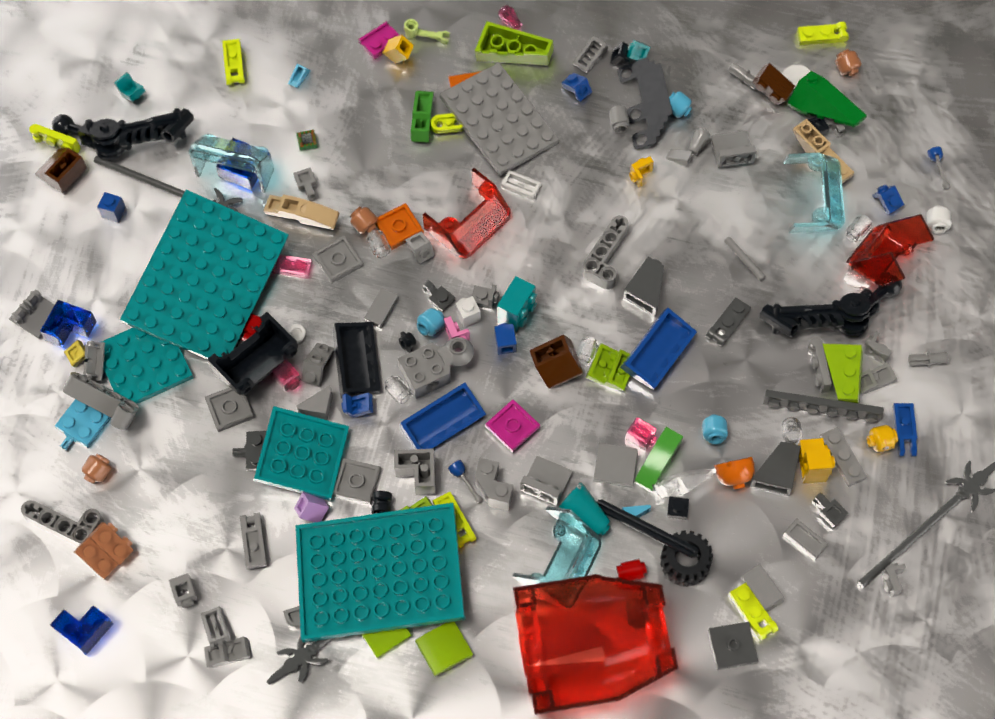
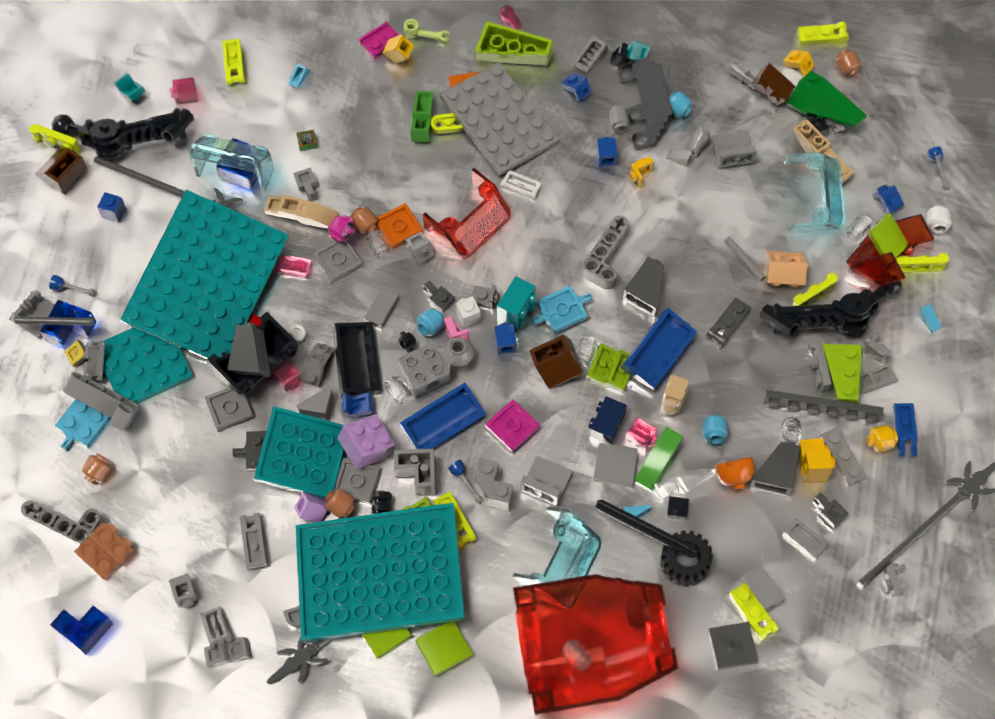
teal cone [554,482,610,536] -> none
red brick [616,559,647,583] -> none
light grey axle [908,352,948,367] -> none
none -> dark grey bar [15,316,93,326]
none -> hinge [49,275,95,296]
none -> clear pink brick [170,77,198,105]
none -> dark grey slope [227,323,270,377]
none -> nougat head [325,488,355,518]
none -> dark pink head [328,215,355,243]
none -> lavender brick [338,414,396,470]
none -> medium azure plate [532,285,593,334]
none -> clear brick [562,640,592,671]
none -> dark blue brick [588,396,627,444]
none -> blue brick [596,137,618,167]
none -> tan brick [661,375,689,415]
none -> light nougat slope [766,251,808,287]
none -> yellow bracket [783,50,814,76]
none -> neon yellow plate [792,273,838,306]
none -> lime slope [867,212,909,264]
none -> neon yellow plate [893,253,949,273]
none -> medium azure piece [918,304,942,333]

